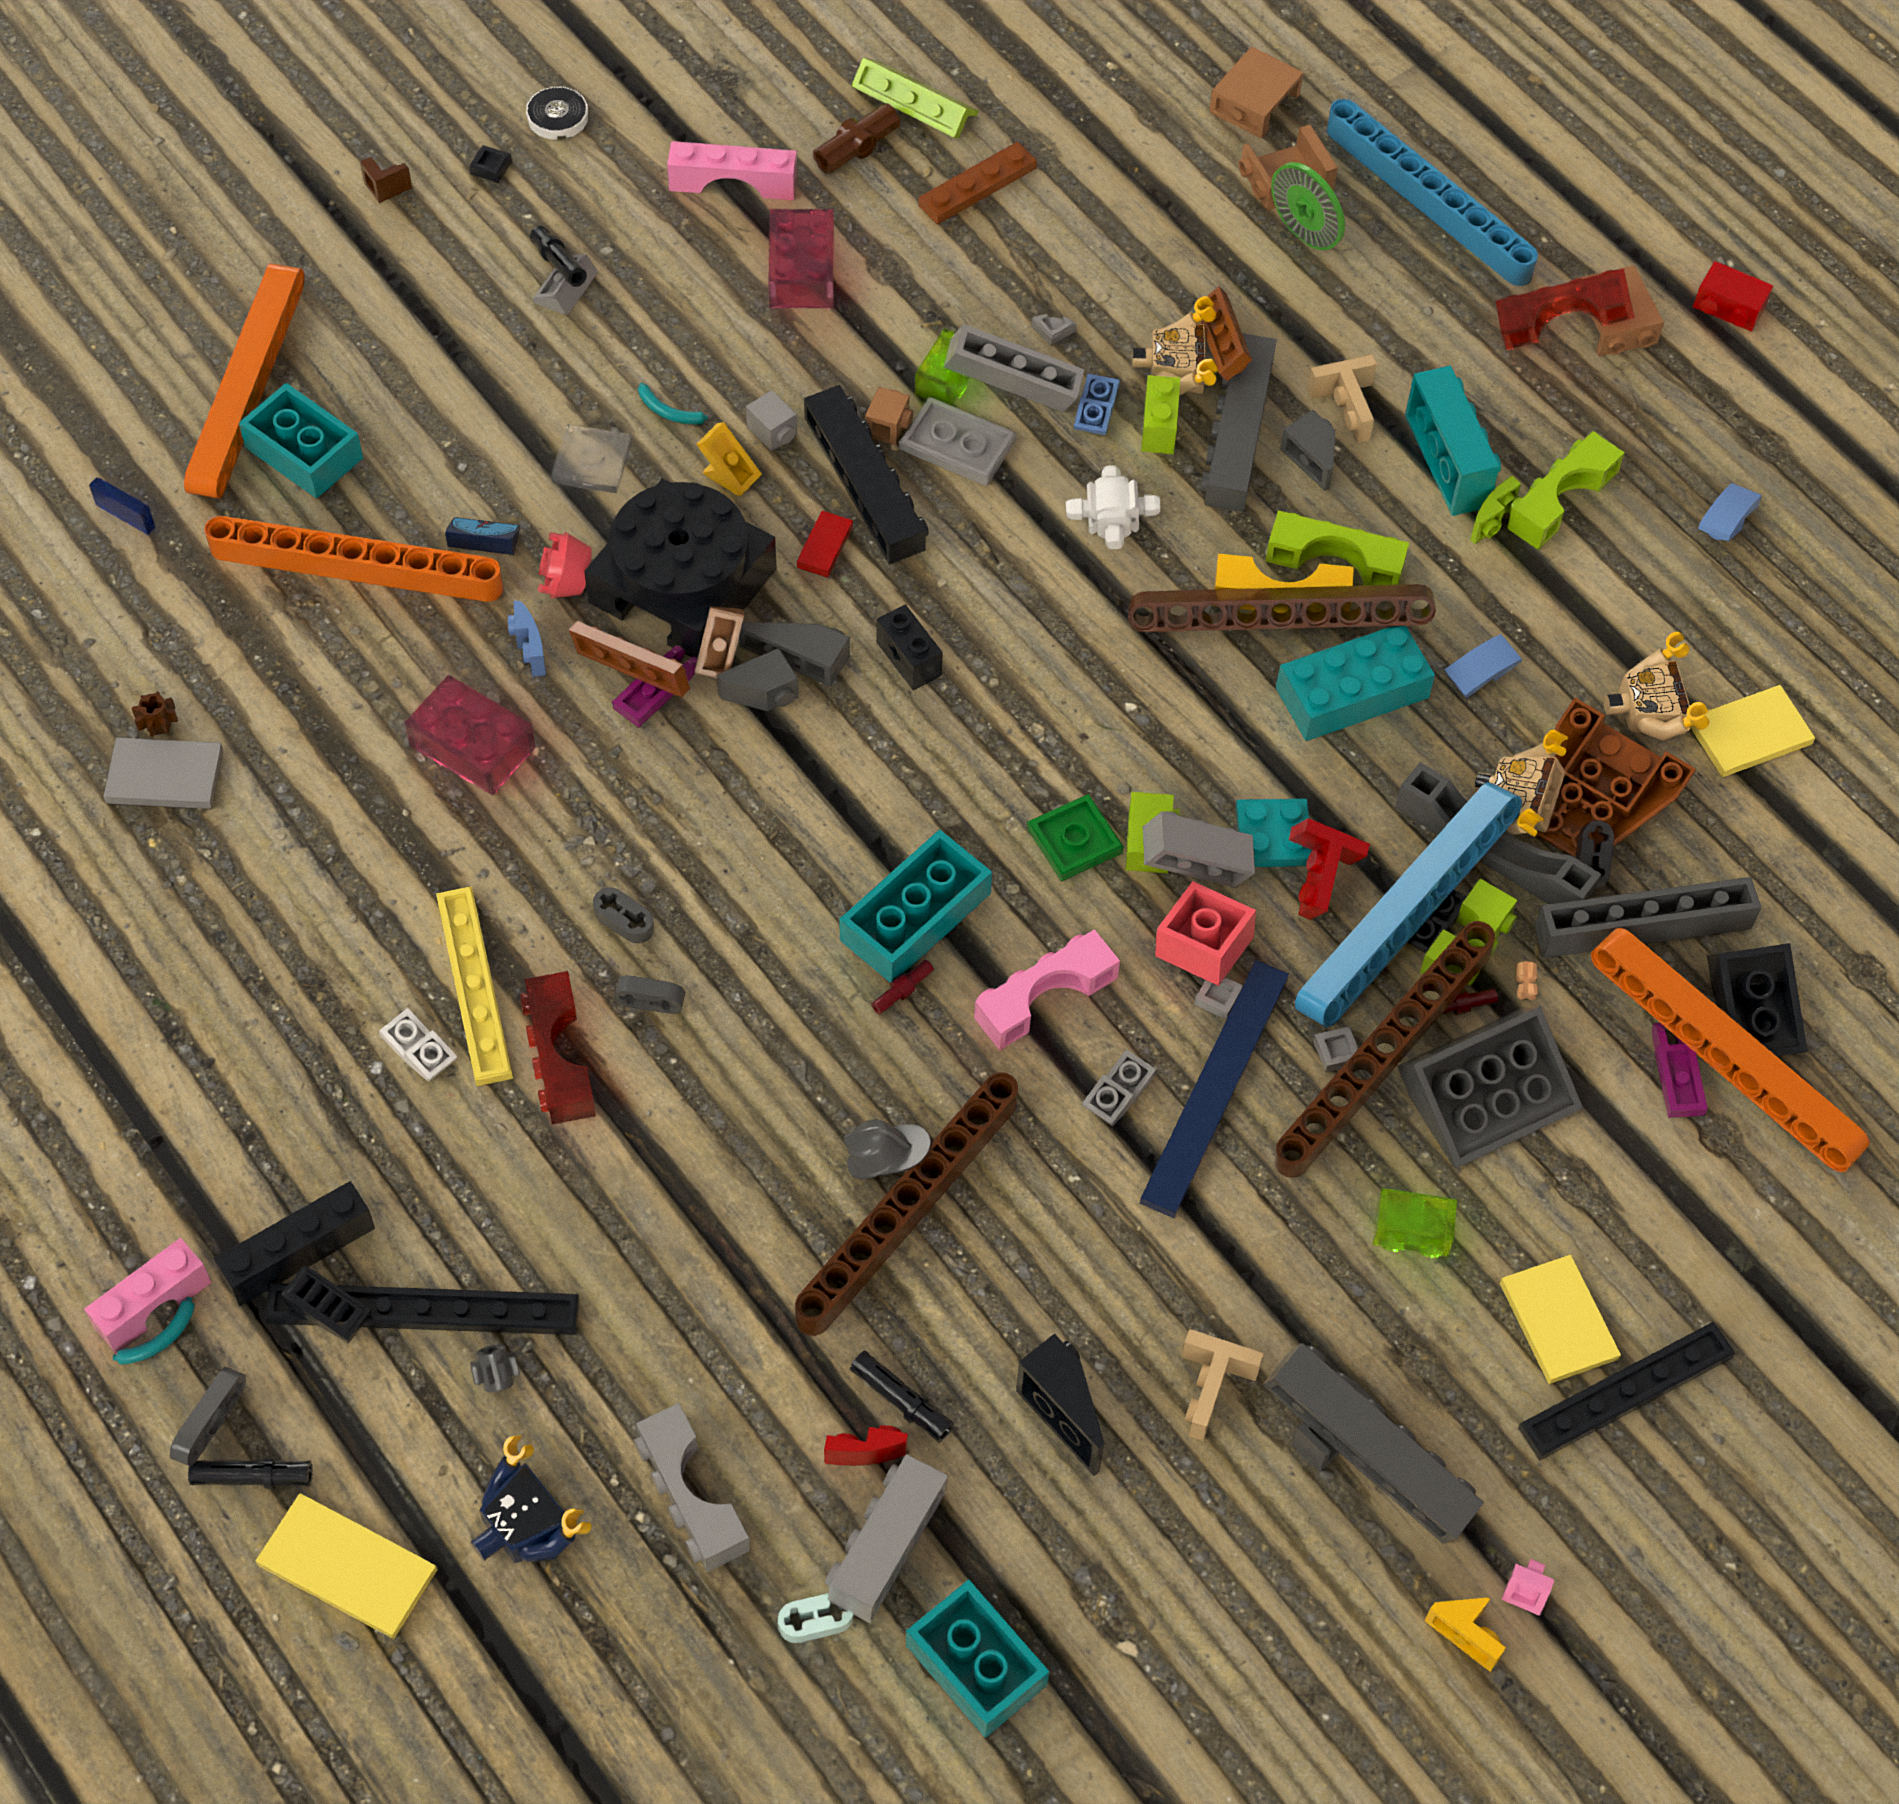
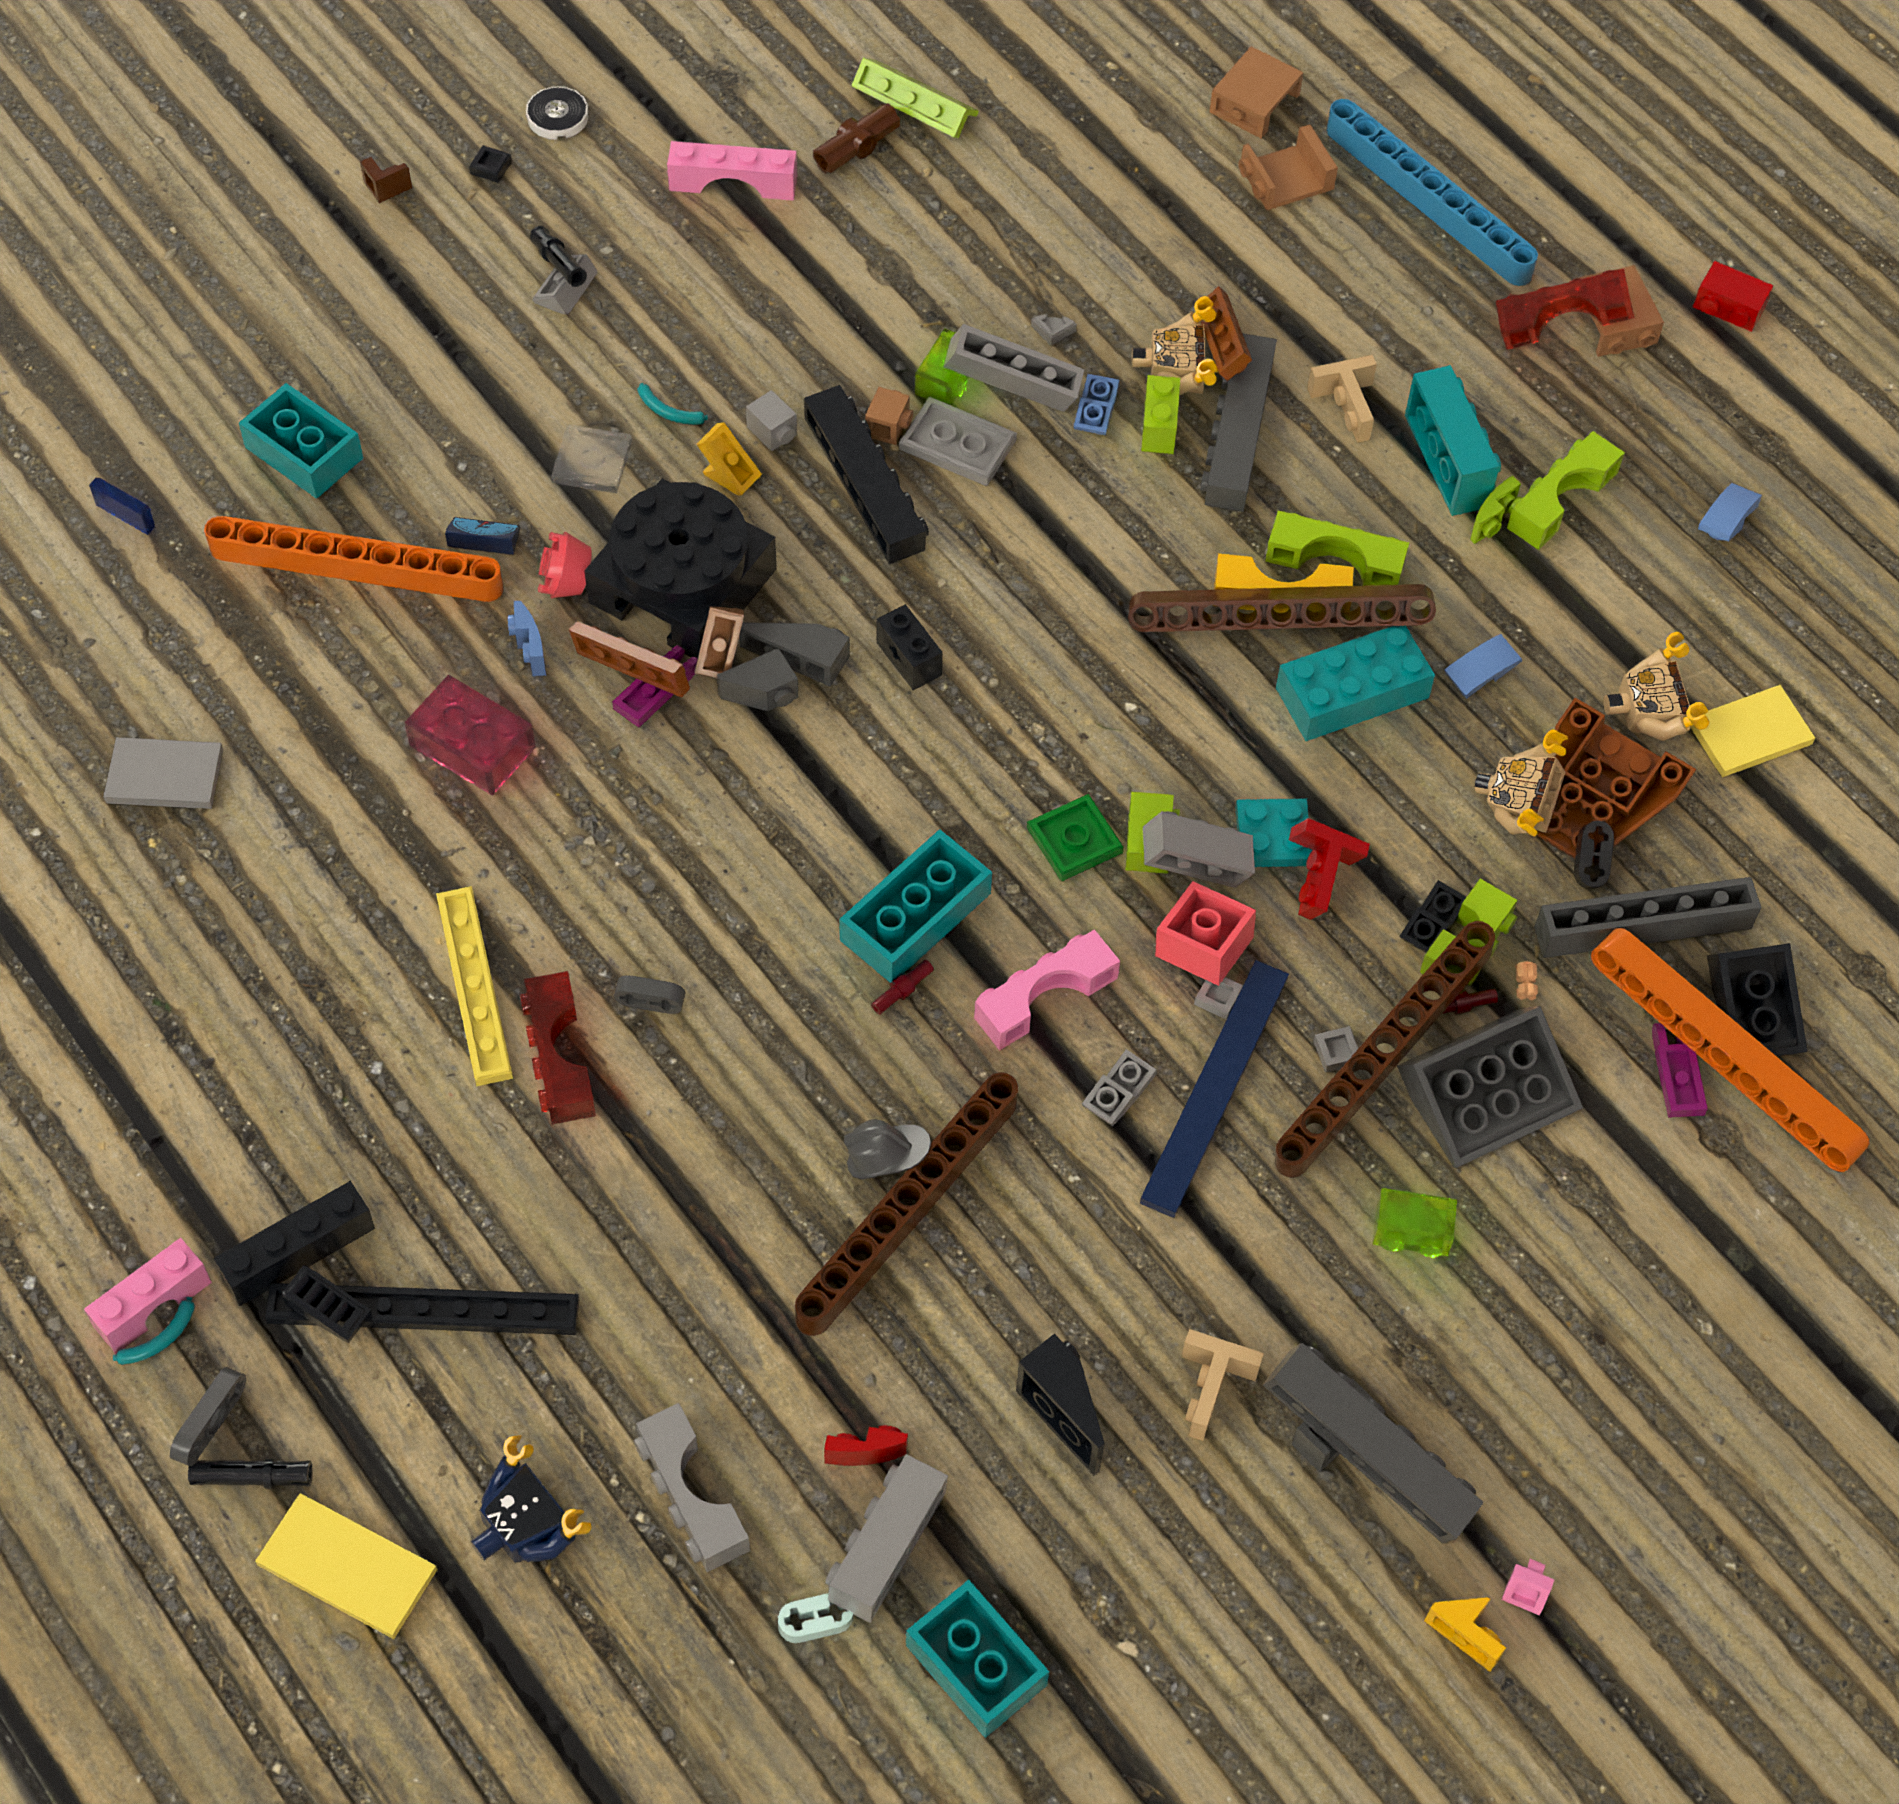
reddish brown gear [132,691,178,737] -> none
orange beam [184,263,305,499] -> none
white slope [379,1008,457,1082] -> none
dark grey gear [470,1344,520,1392] -> none
dark grey beam [593,887,654,943] -> none
clear pink brick [768,209,834,308] -> none
red tile [797,511,853,578] -> none
black pin [850,1351,954,1443] -> none
dark orange plate [918,141,1037,225] -> none
white piece [1066,465,1160,549] -> none
piece [1271,162,1345,250] -> none
dark grey slope [1280,410,1335,491] -> none
dark azure beam [1295,782,1522,1027] -> none
dark grey arch [1395,762,1601,904] -> none
light yellow tile [1499,1254,1621,1384] -> none
black tile [1518,1322,1735,1461] -> none

